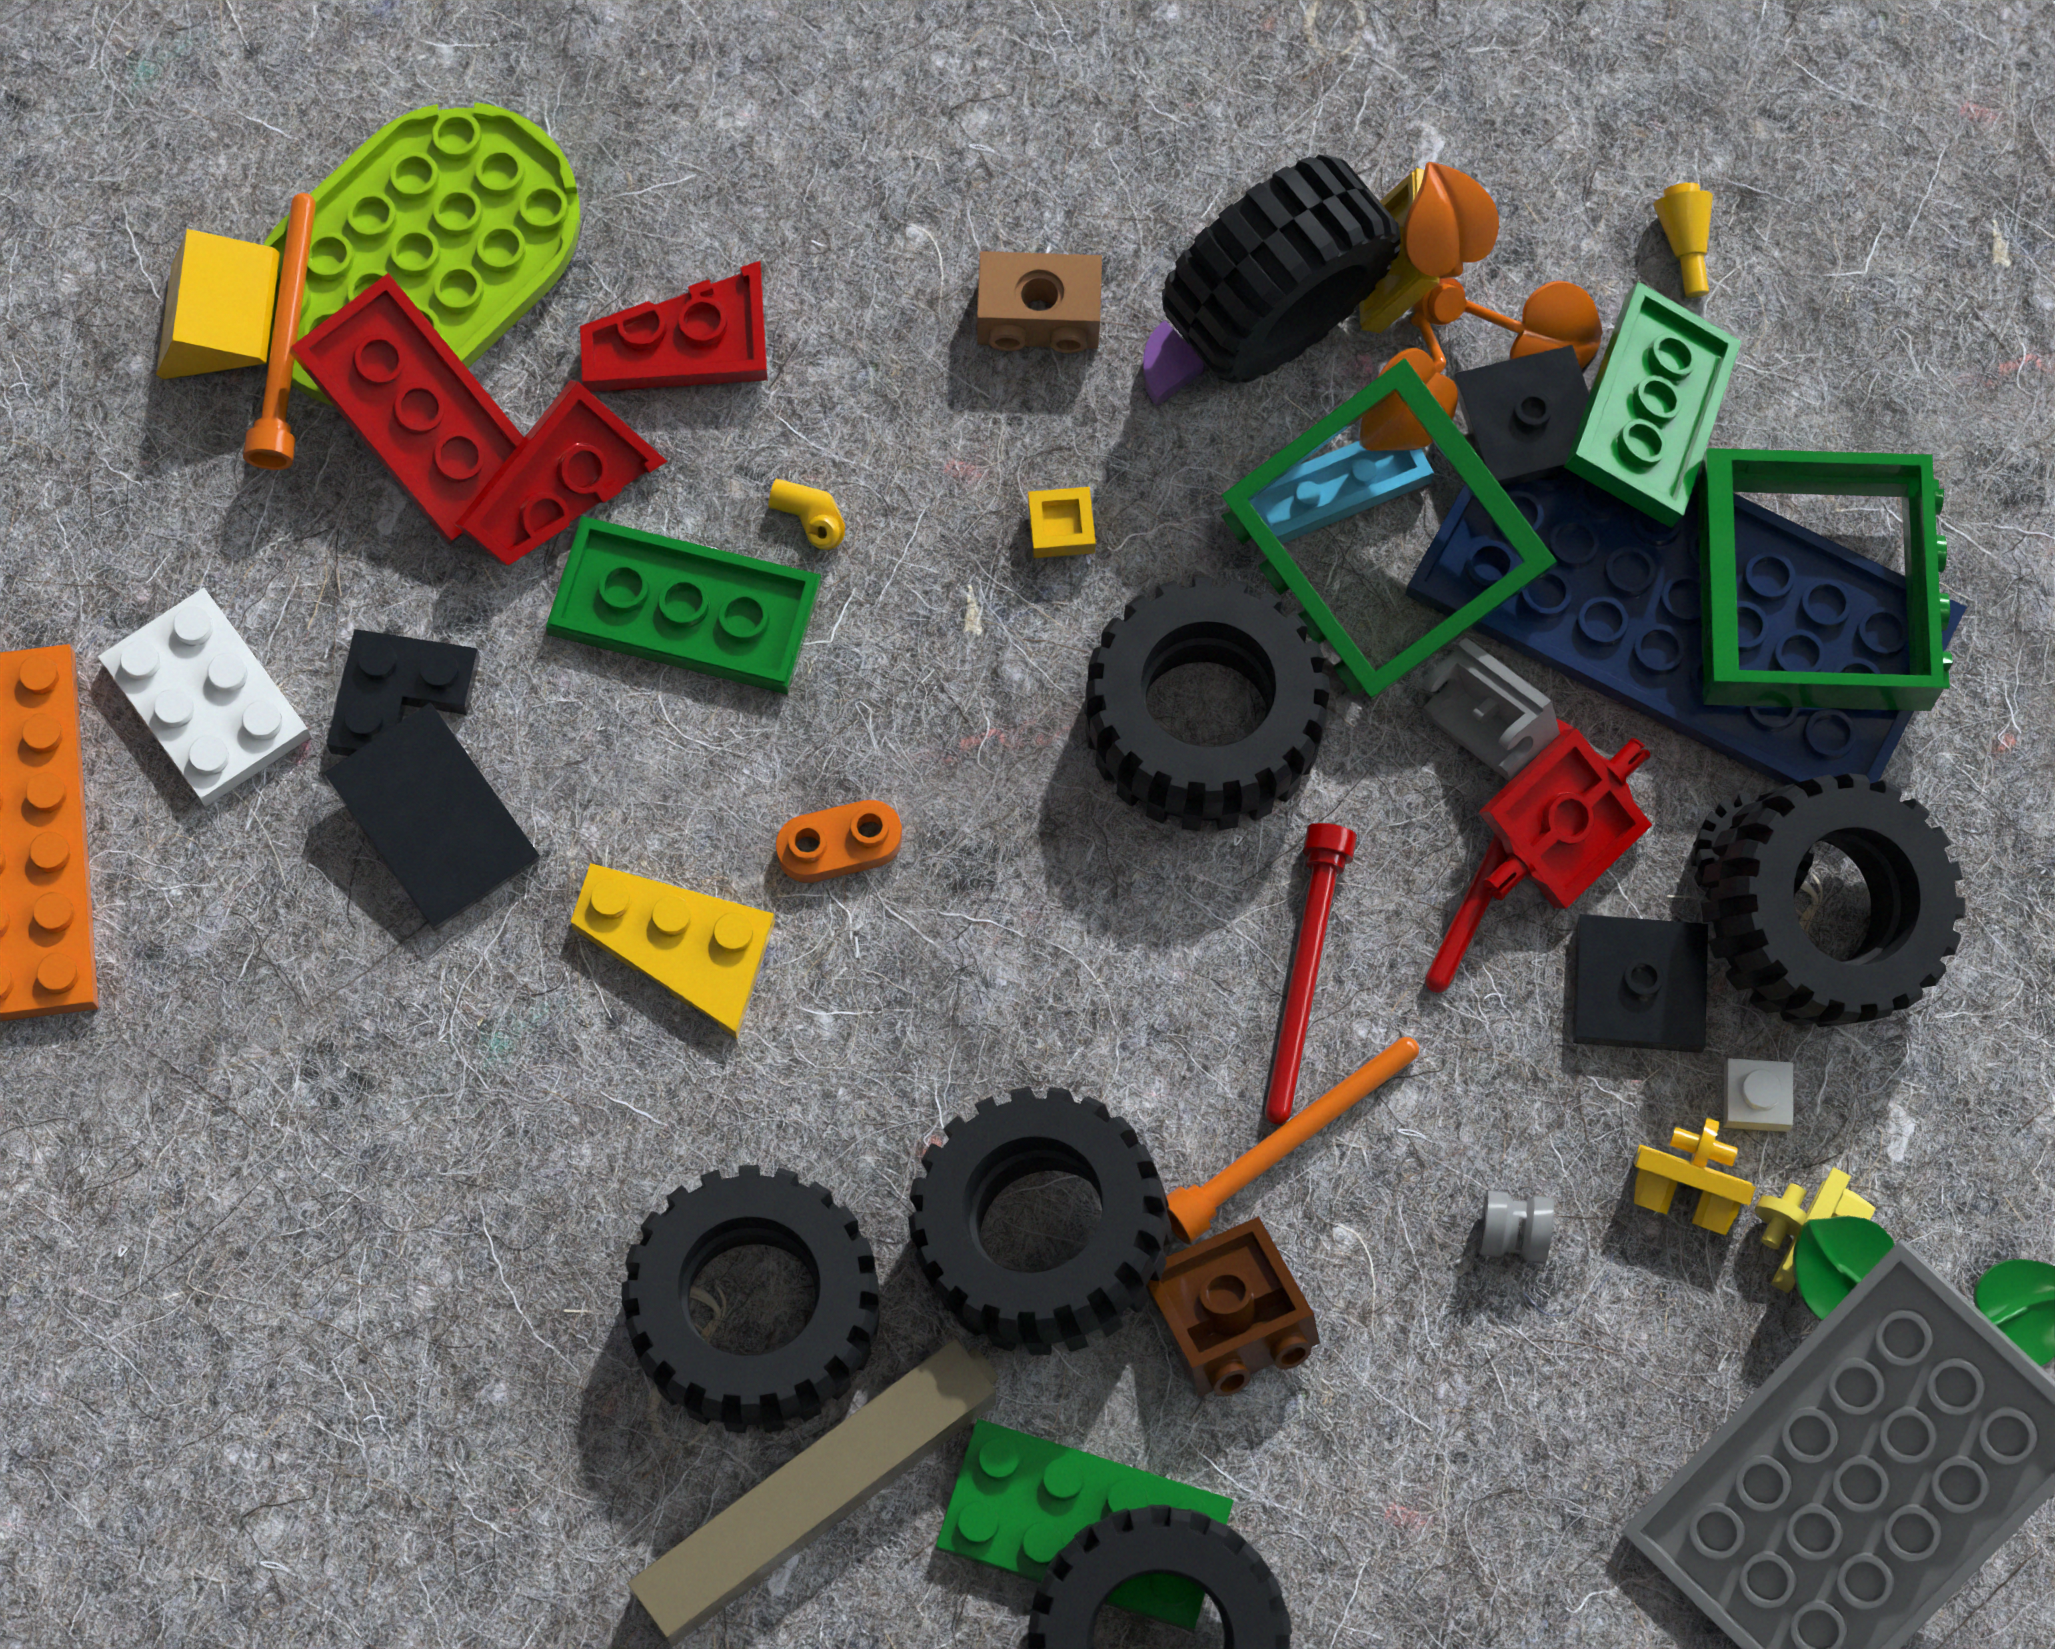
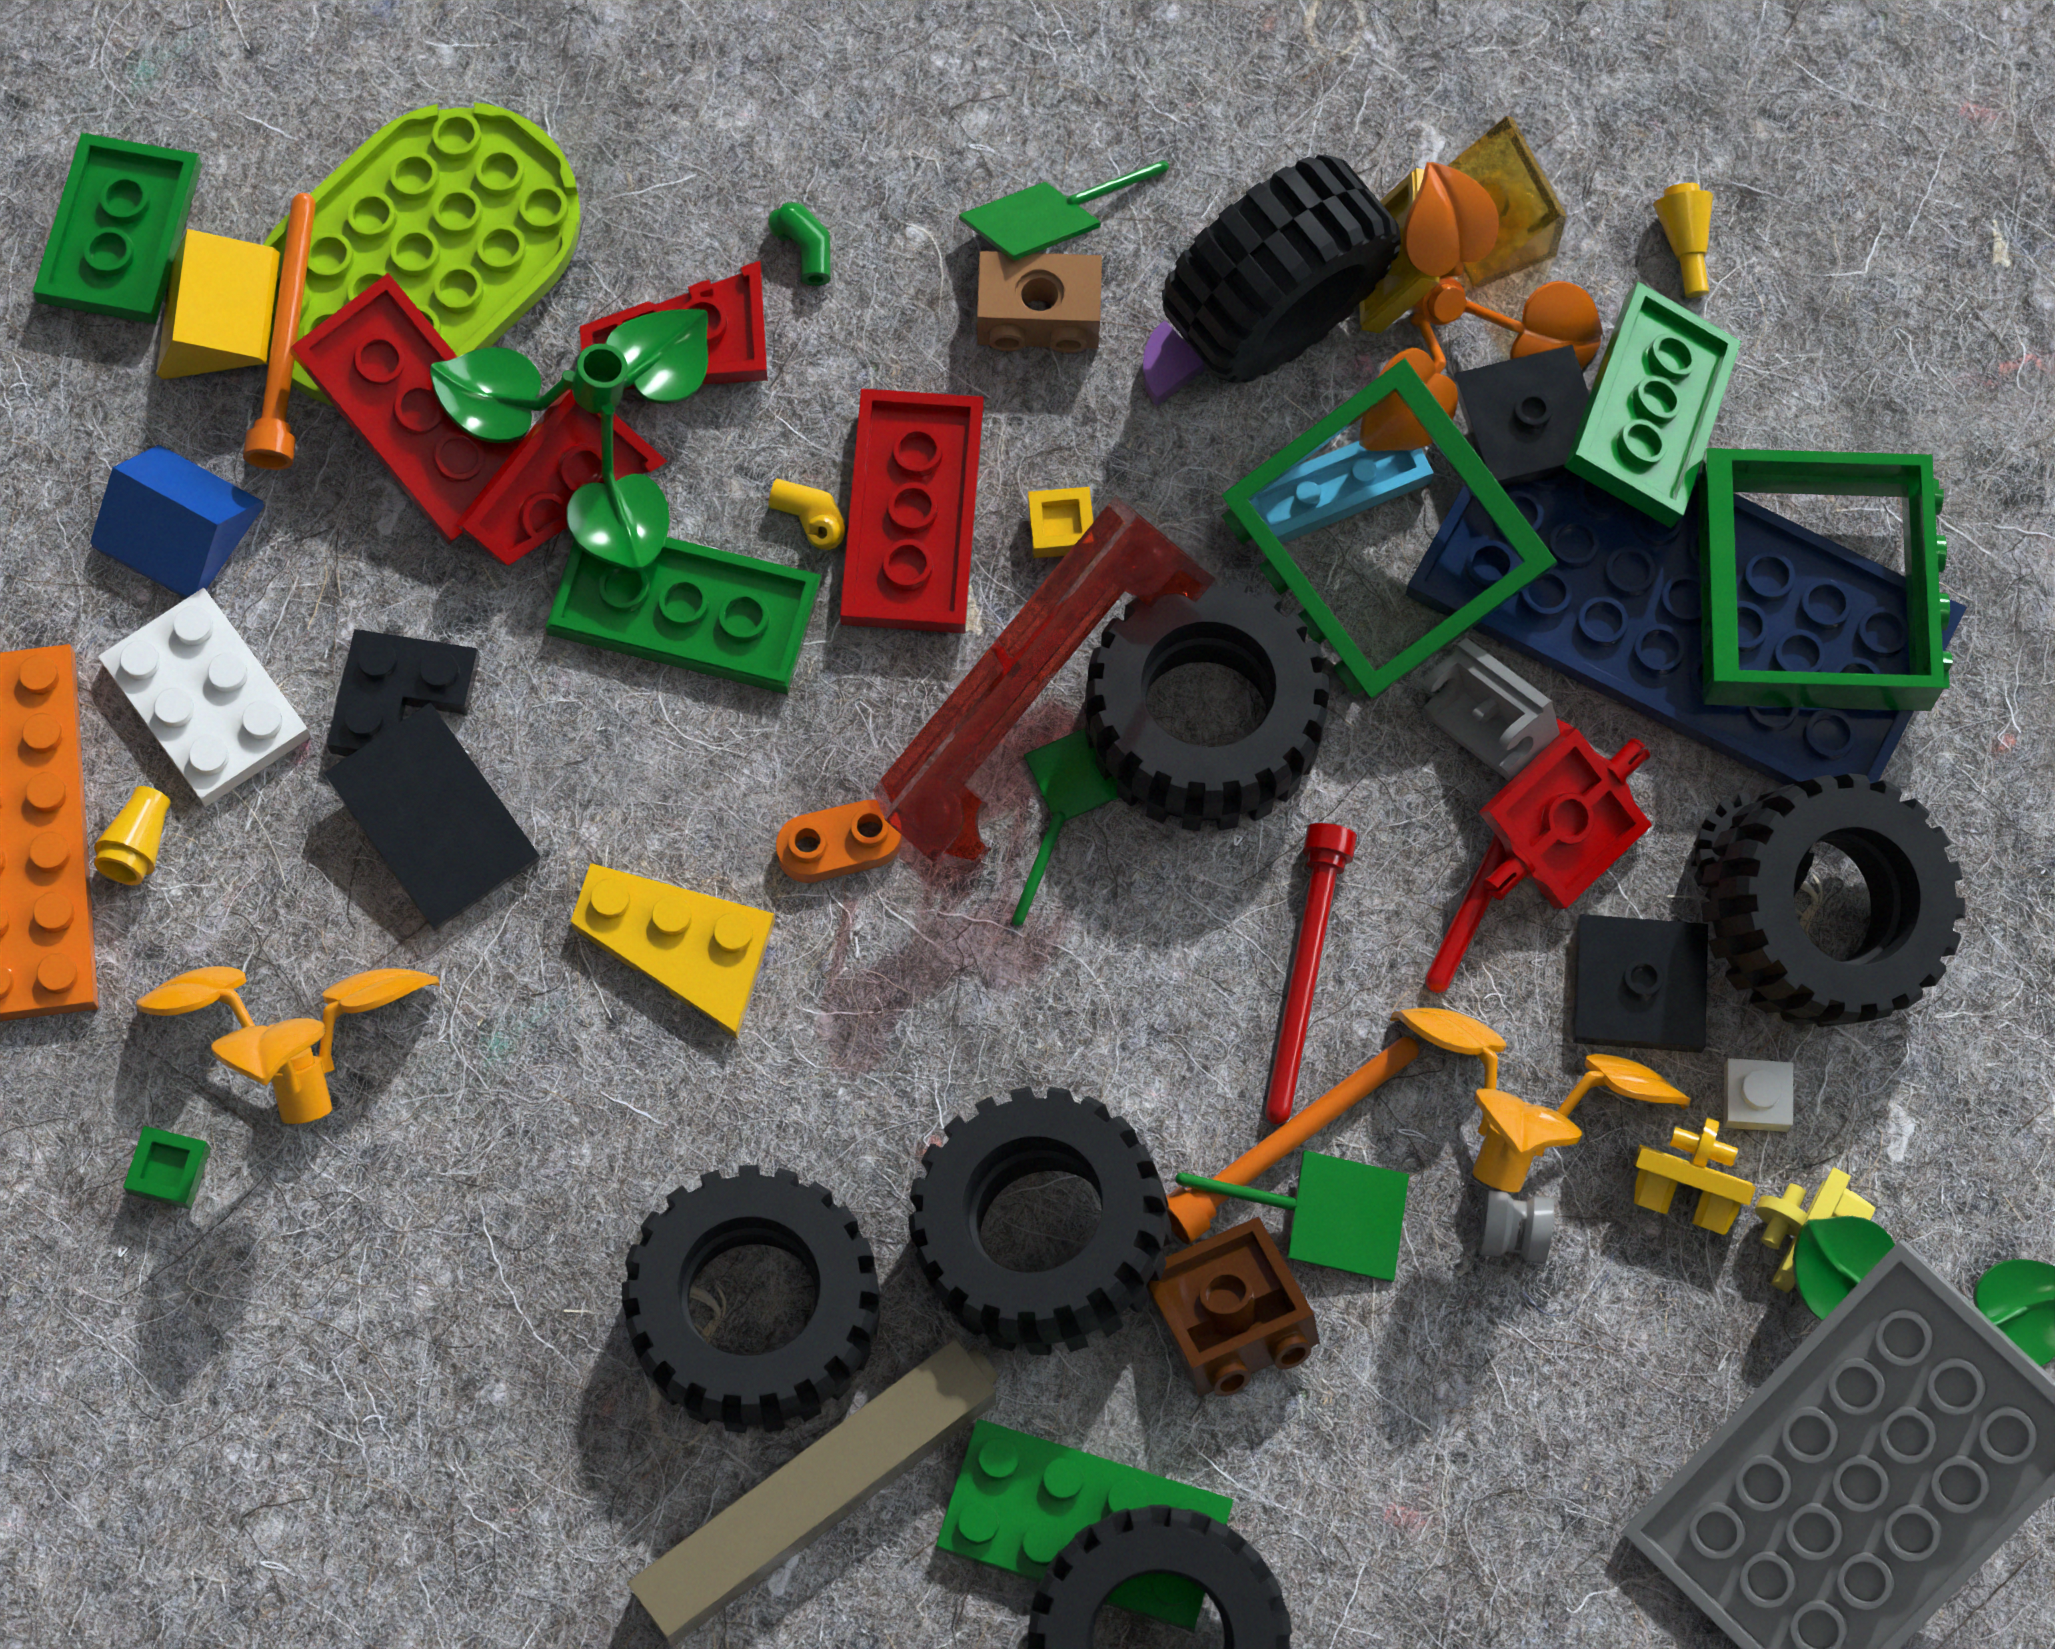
none -> green plate [32,133,202,324]
none -> blue slope [90,445,264,599]
none -> yellow cone [94,786,170,885]
none -> green plate [123,1126,211,1210]
none -> light orange plant [136,966,440,1124]
none -> green plant [430,309,708,571]
none -> green arm [768,202,831,286]
none -> red plate [840,388,984,634]
none -> clear red windscreen [872,495,1216,873]
none -> green piece [959,160,1169,261]
none -> green piece [1012,728,1120,926]
none -> green piece [1175,1150,1409,1282]
none -> light orange plant [1390,1008,1691,1192]
none -> clear yellow slope [1447,116,1567,287]

